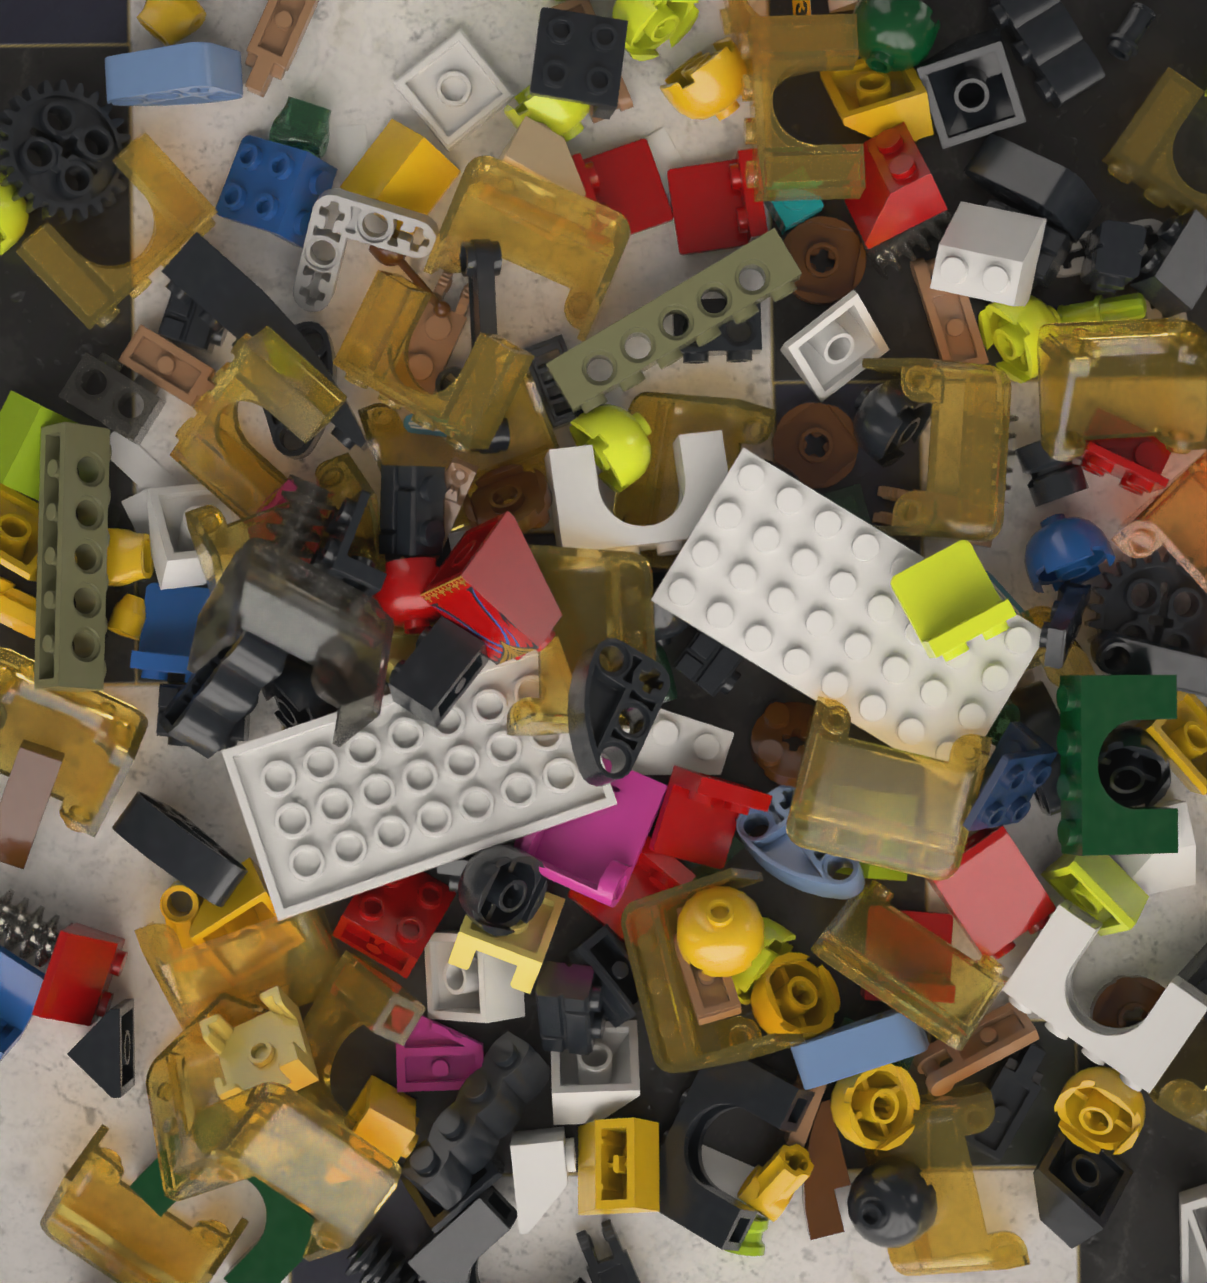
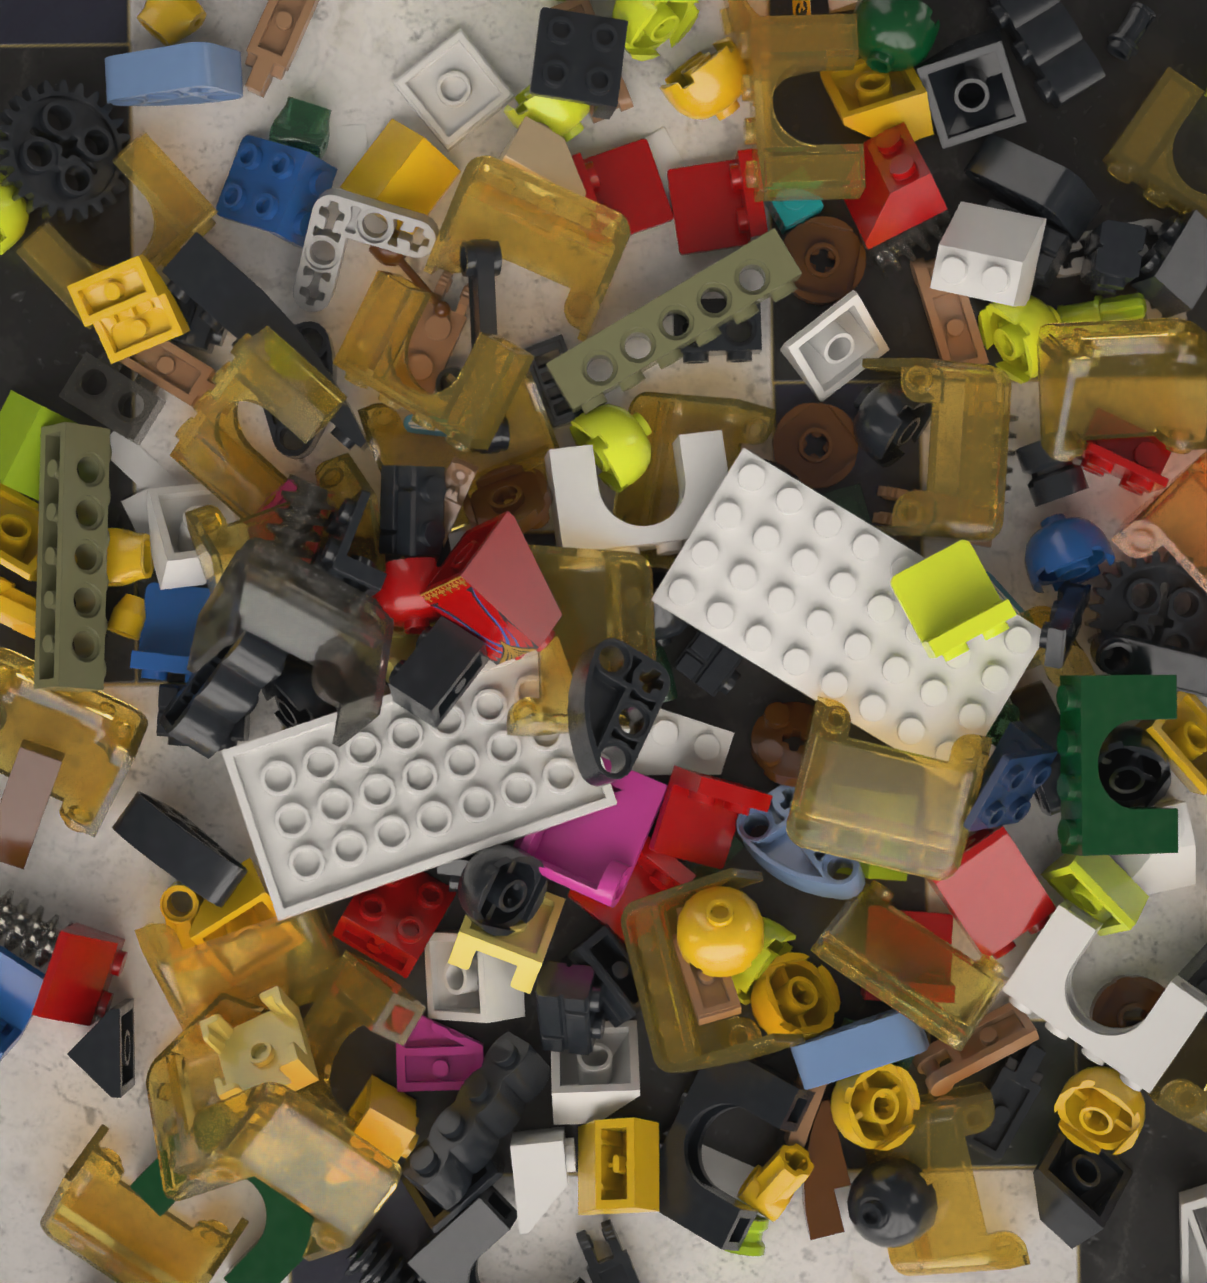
none -> yellow slope [67,254,191,364]

